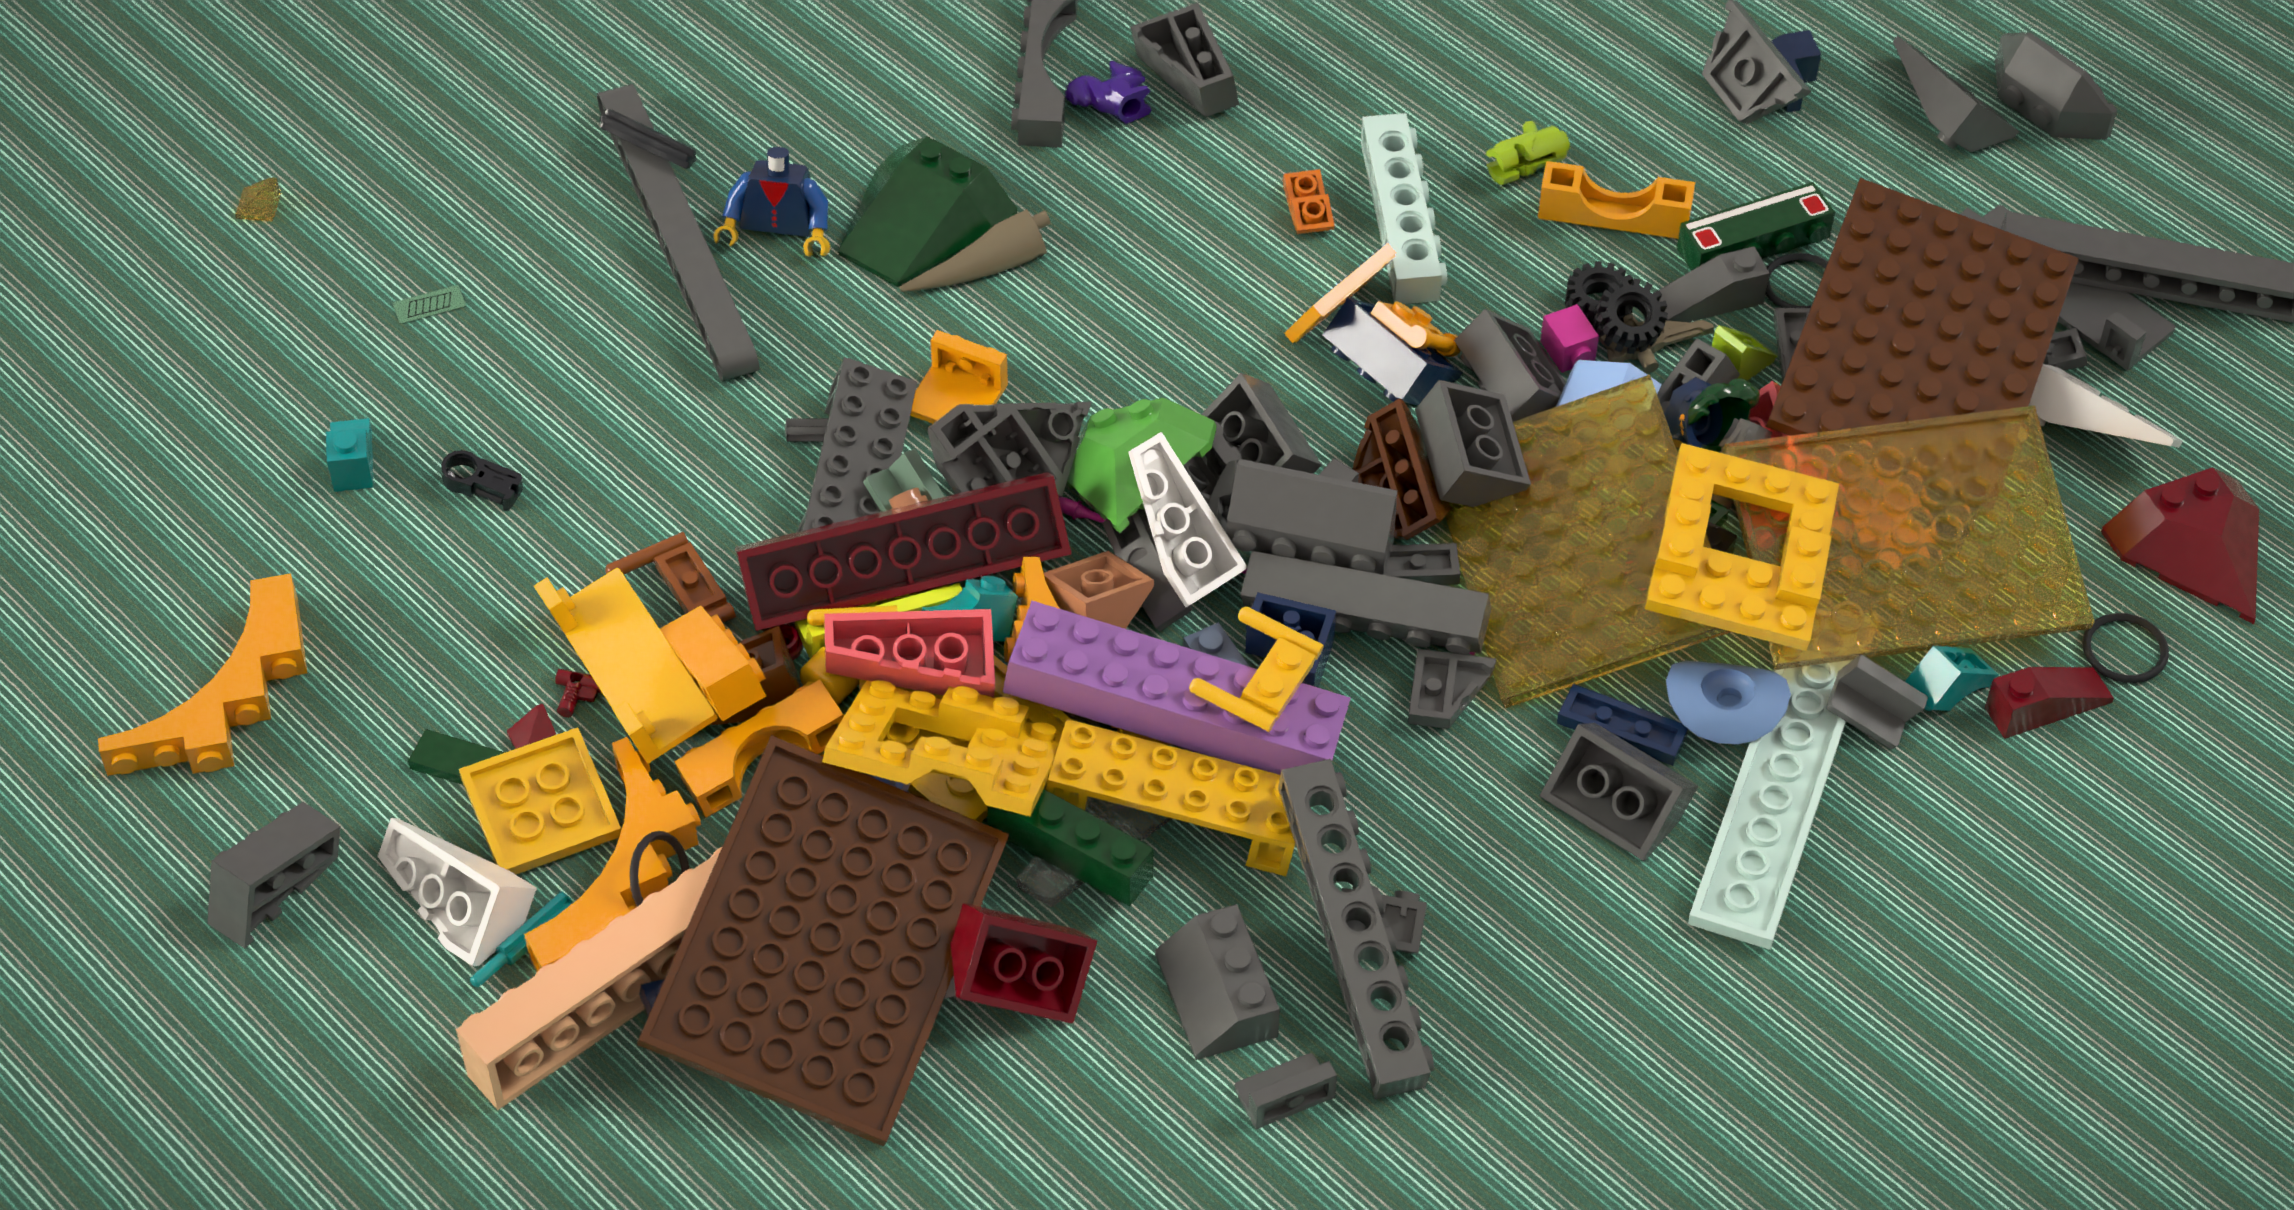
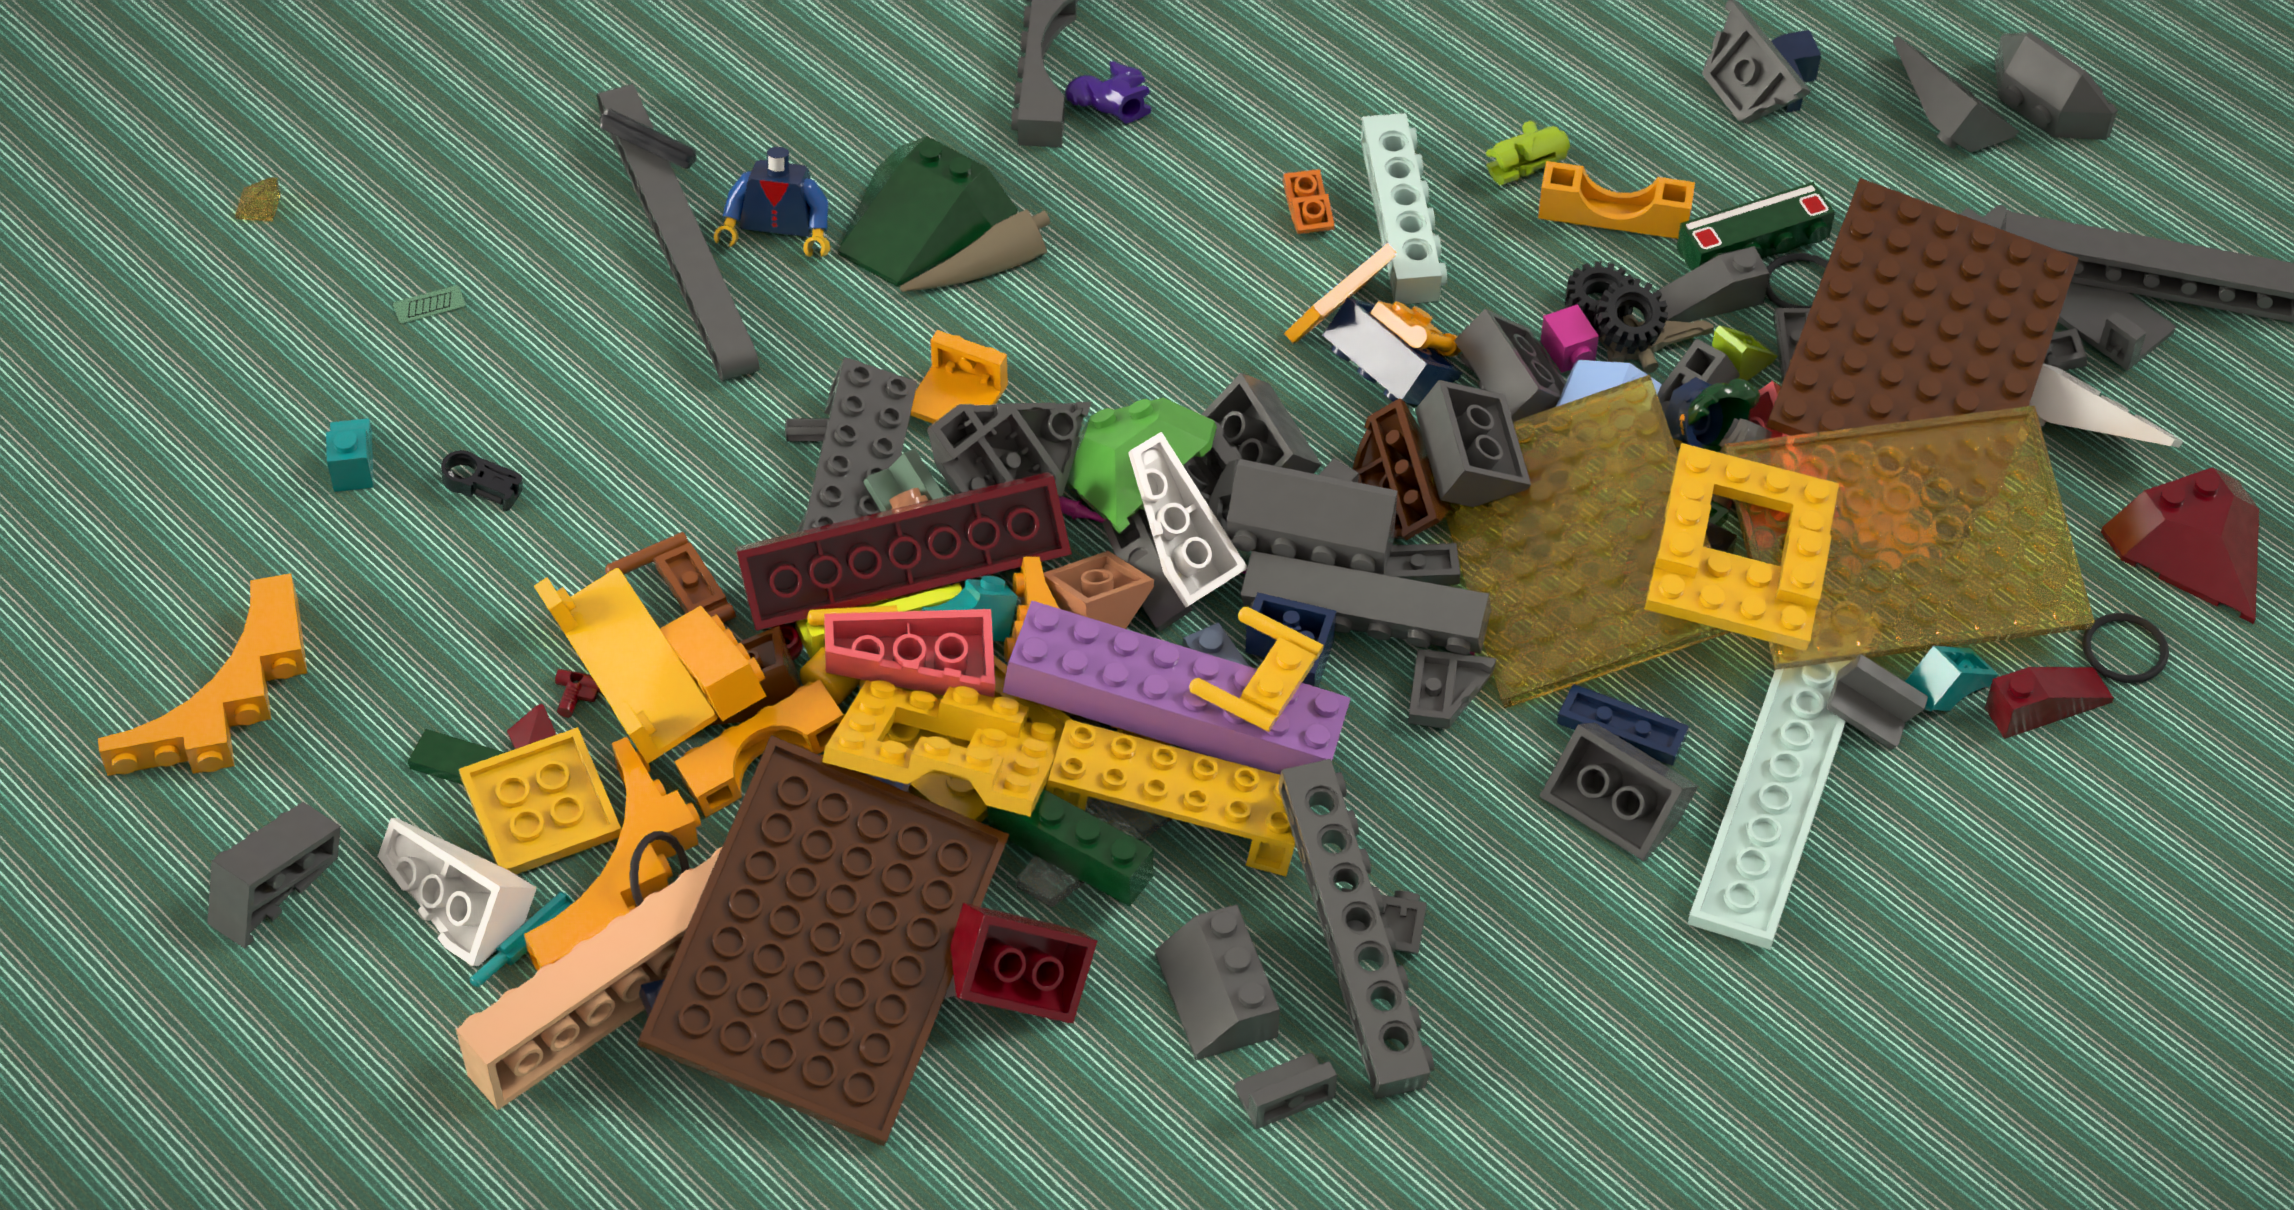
dark grey wedge [1130,2,1239,117] -> none
medium blue hat [1666,660,1791,744] -> none

